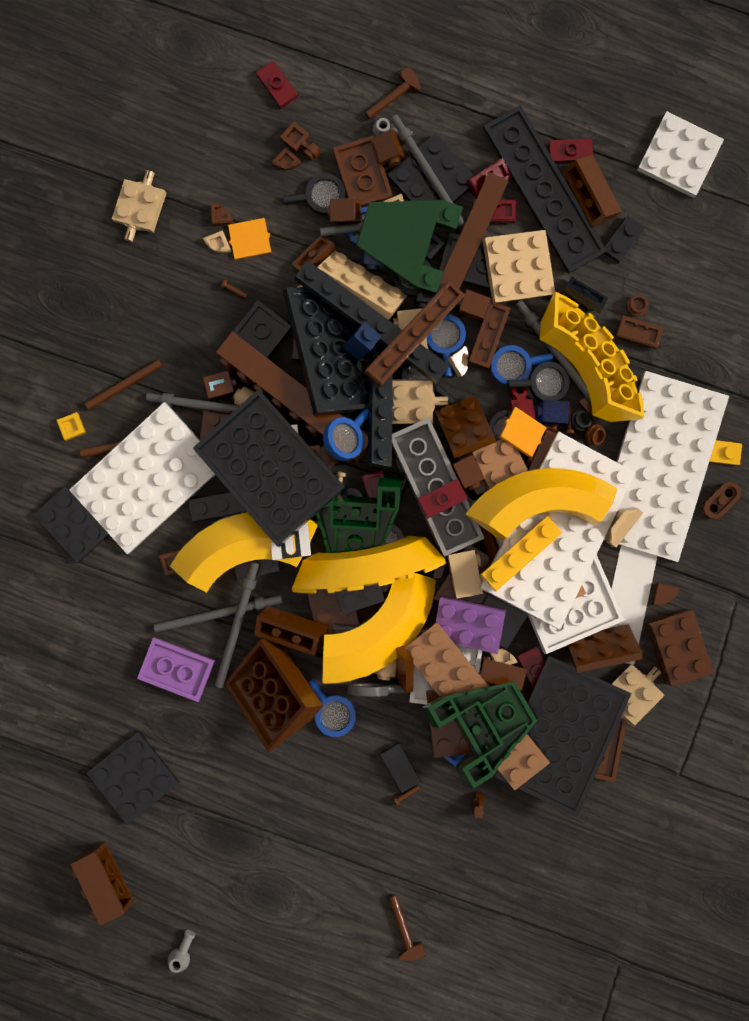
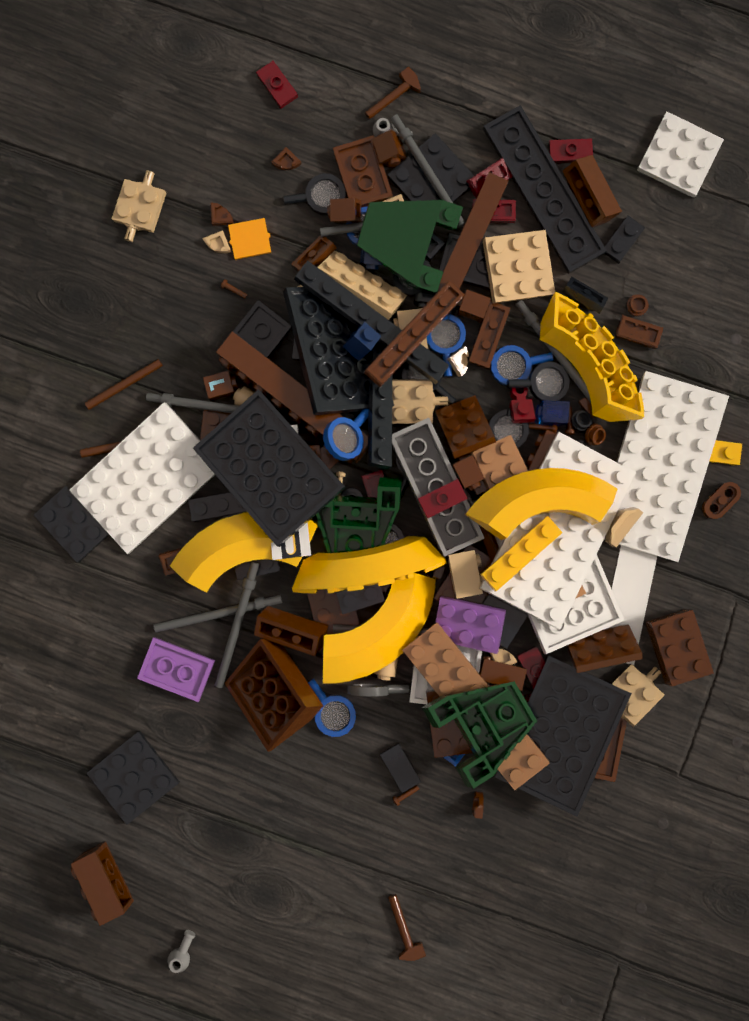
yellow tile [56,412,86,441] -> none
reddish brown plate [280,122,320,161] -> none
reddish brown tile [396,646,413,694] -> none
light orange piece [499,407,546,457] -> none
reddish brown tile [652,583,680,605] -> none

